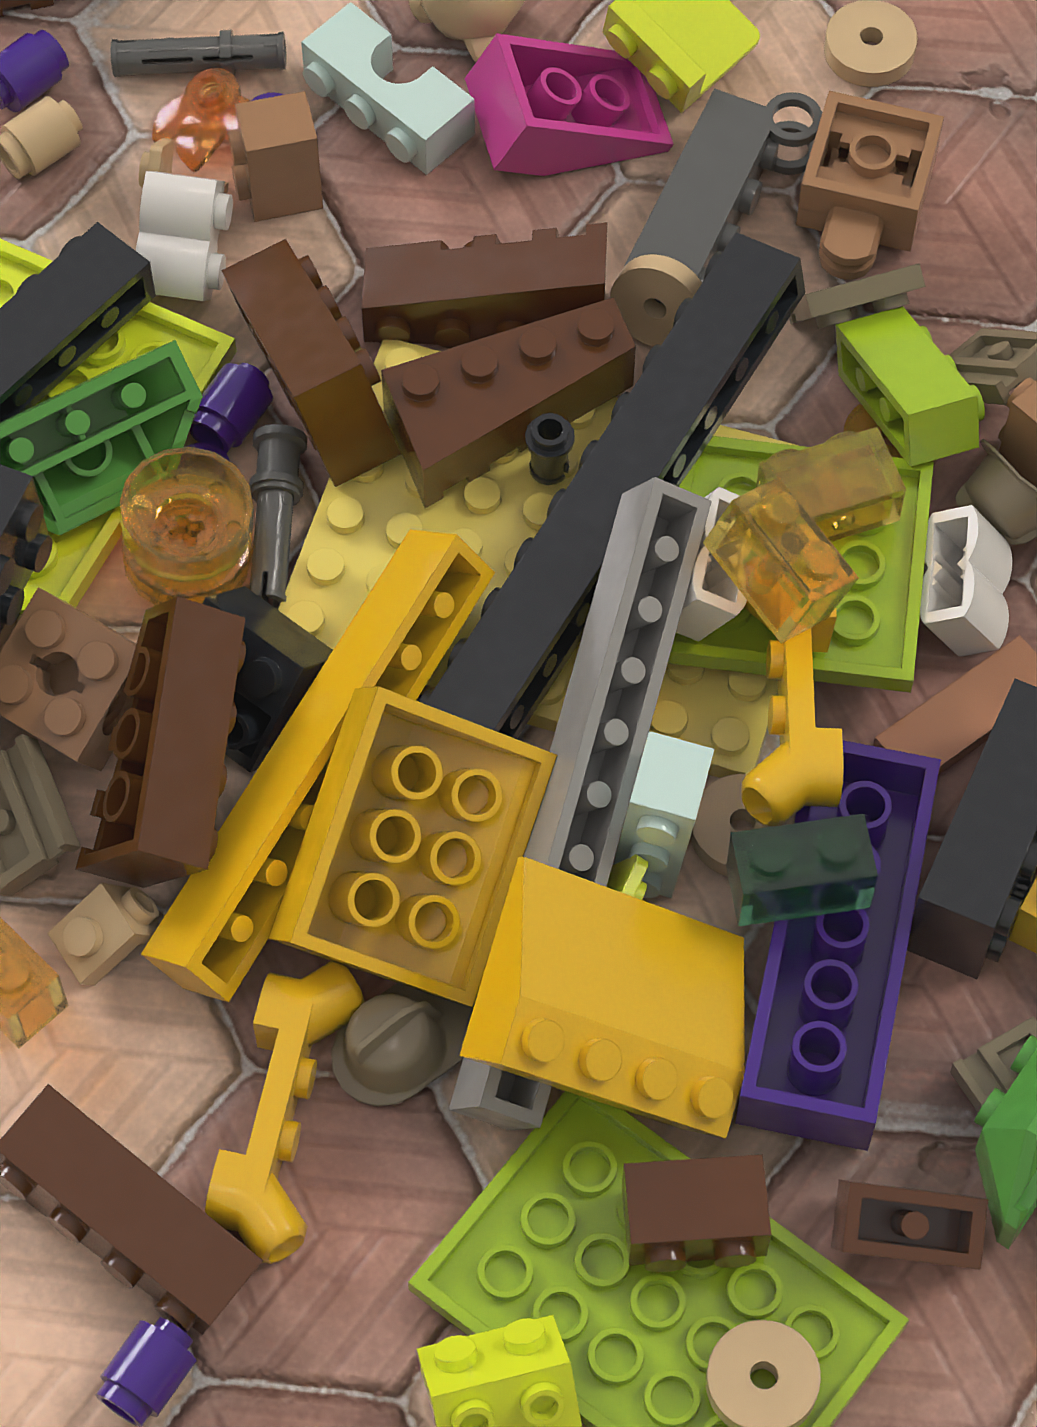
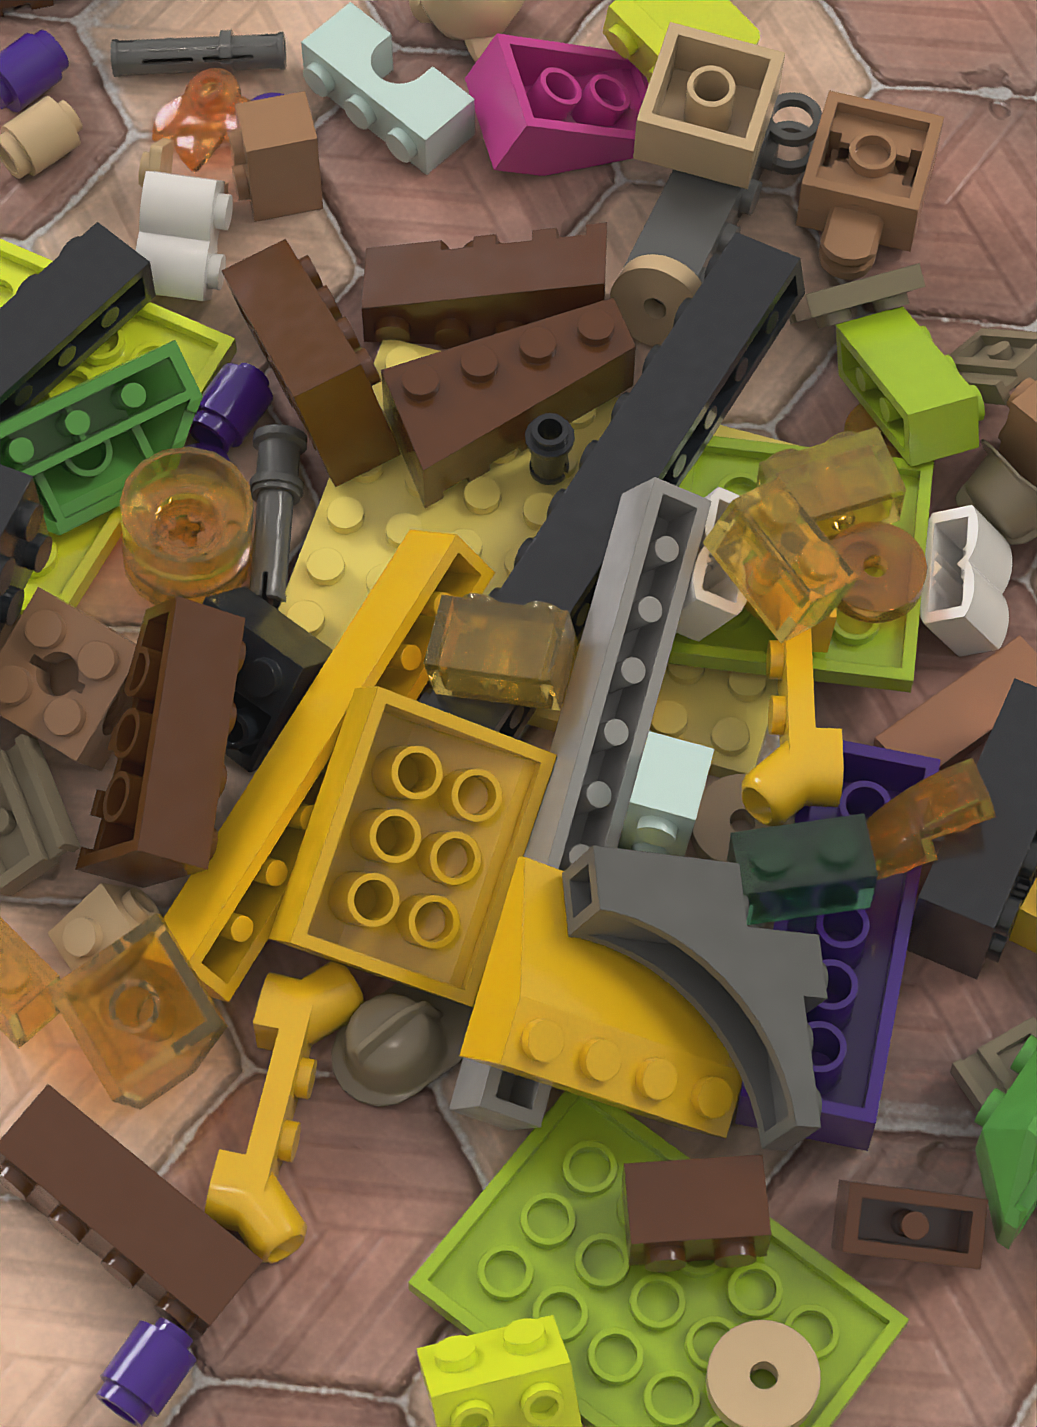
tan piece [824,0,917,87] -> none
none -> clear yellow slope [47,913,228,1110]
none -> clear yellow brick [423,593,578,711]
none -> dark grey arch [562,845,828,1151]
none -> tan brick [633,22,785,189]
none -> clear orange piece [823,522,927,623]
none -> clear orange slope [855,758,996,881]

